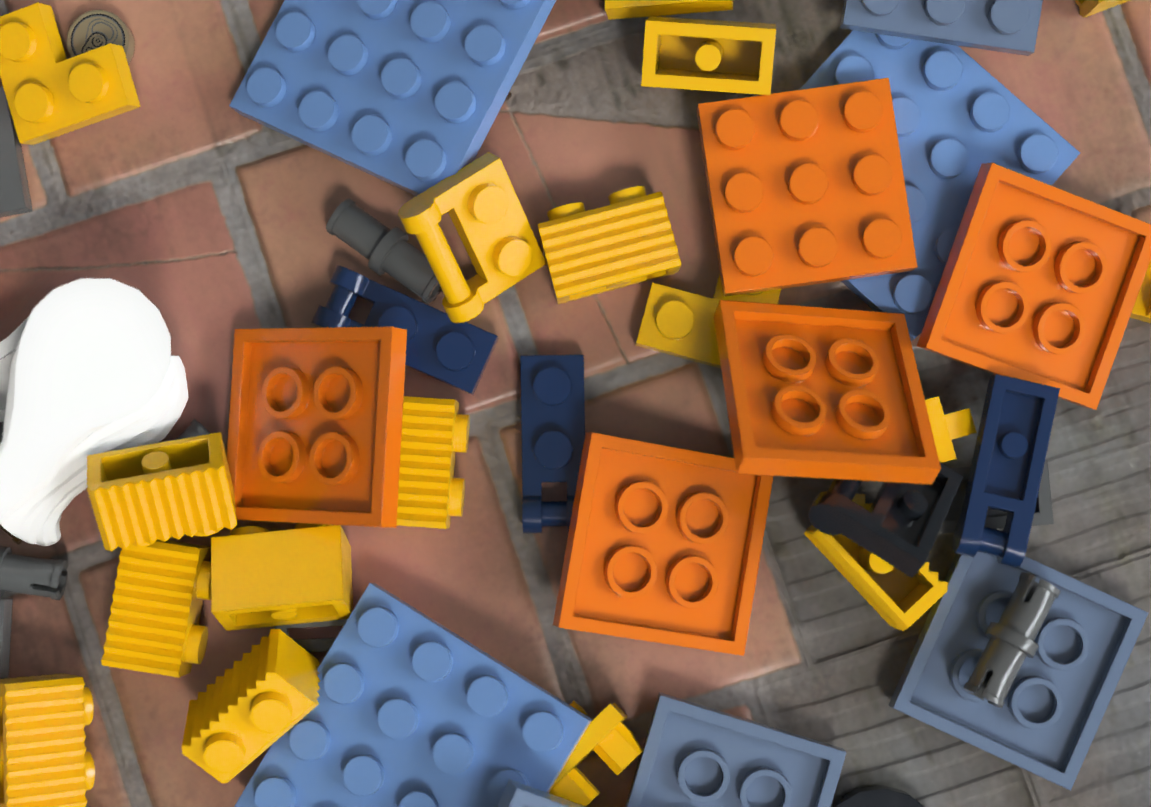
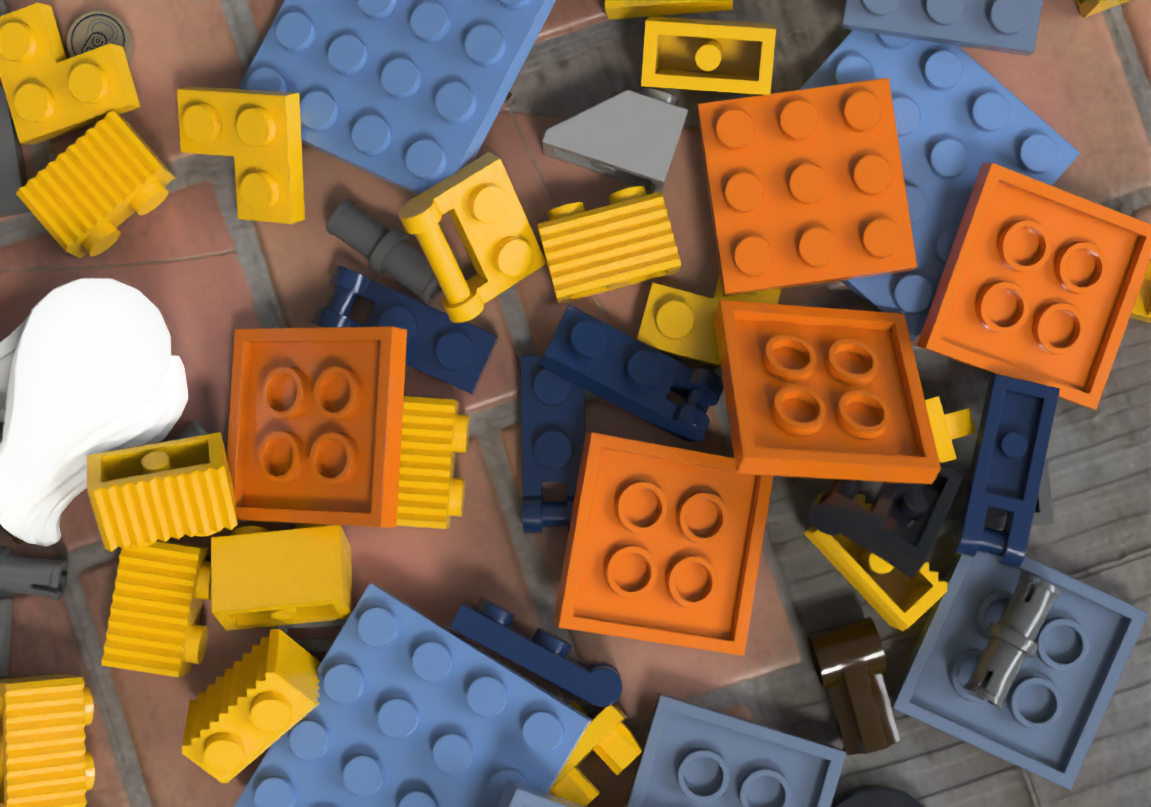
none -> yellow brick [16,111,175,259]
none -> yellow plate [177,86,305,224]
none -> dark blue plate [449,597,623,707]
none -> dark blue plate [538,304,724,442]
none -> light grey slope [542,88,688,192]
none -> dark brown piece [807,617,900,756]

